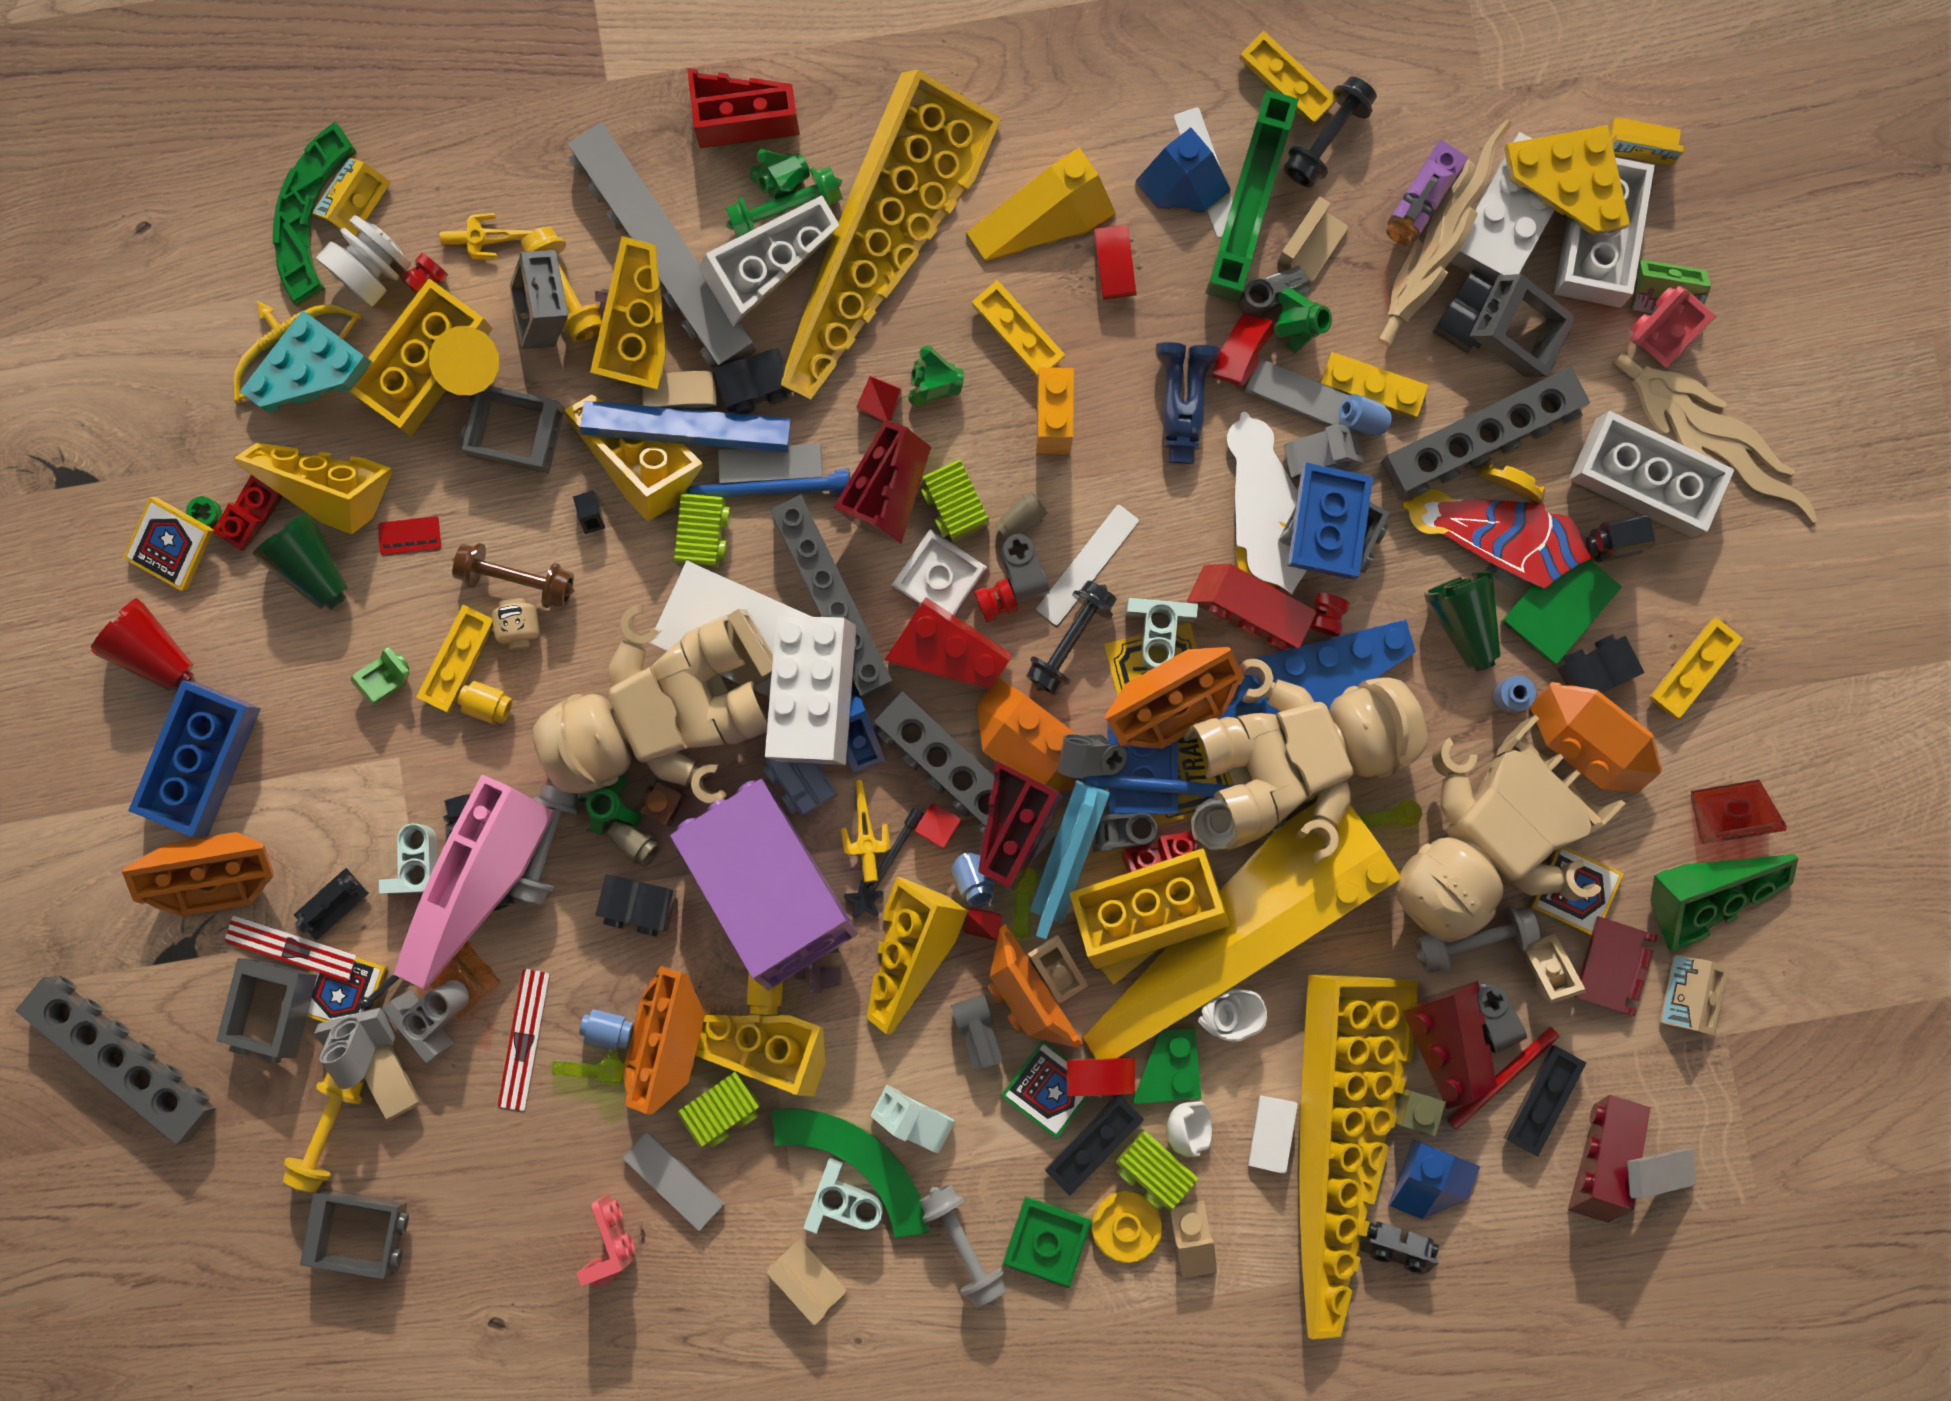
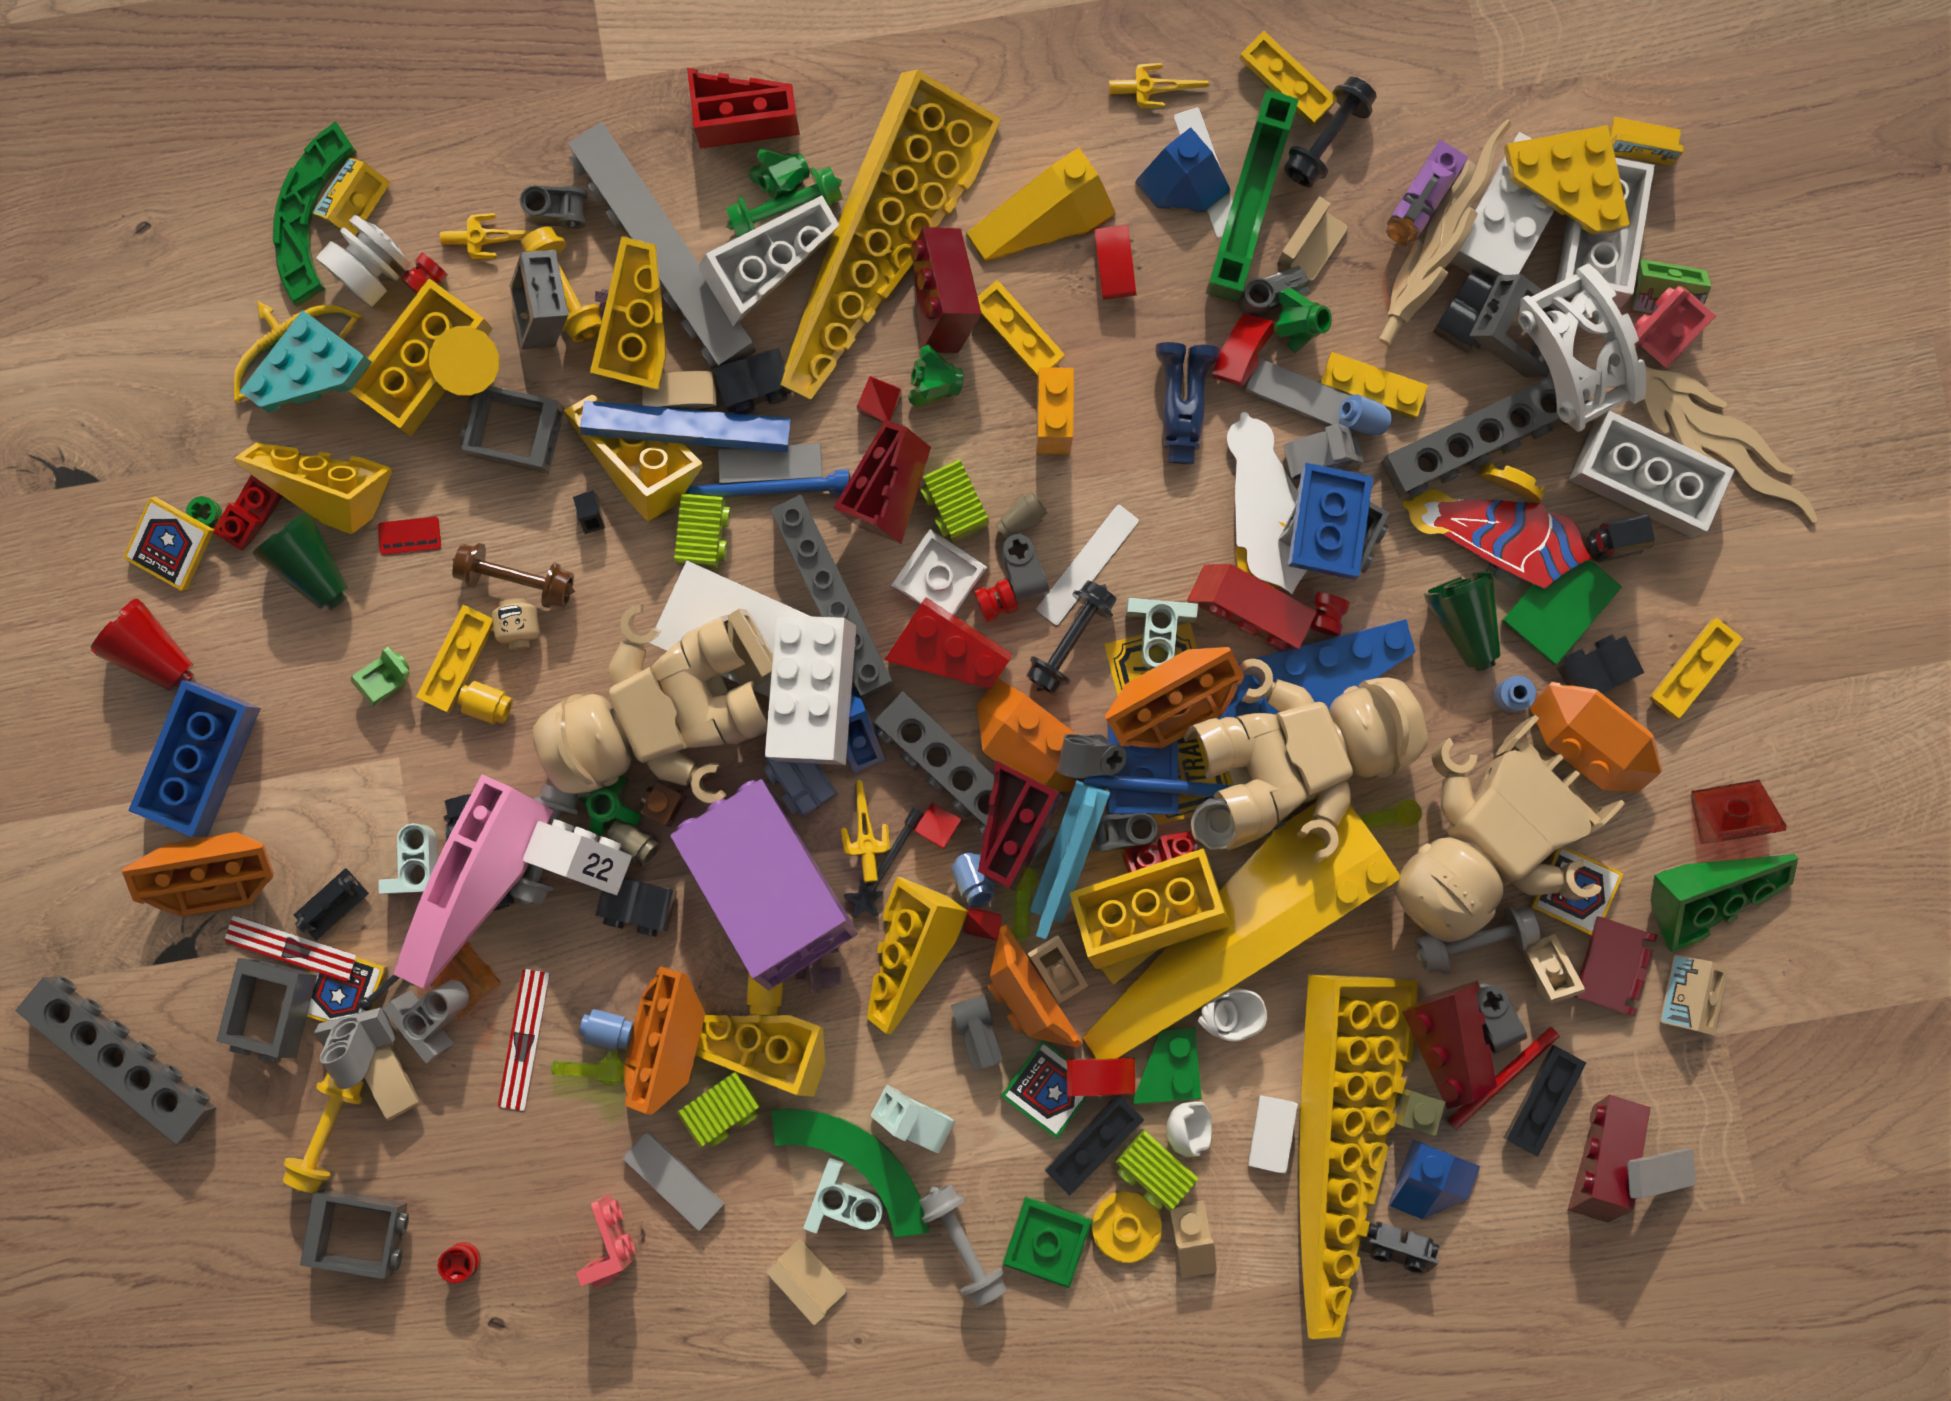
none -> red wheel [437,1242,481,1284]
none -> dark grey piece [519,185,588,229]
none -> white brick [522,819,632,895]
none -> dark red wedge [911,227,982,353]
none -> yellow piece [1109,63,1209,109]
none -> white fence [1518,263,1646,432]

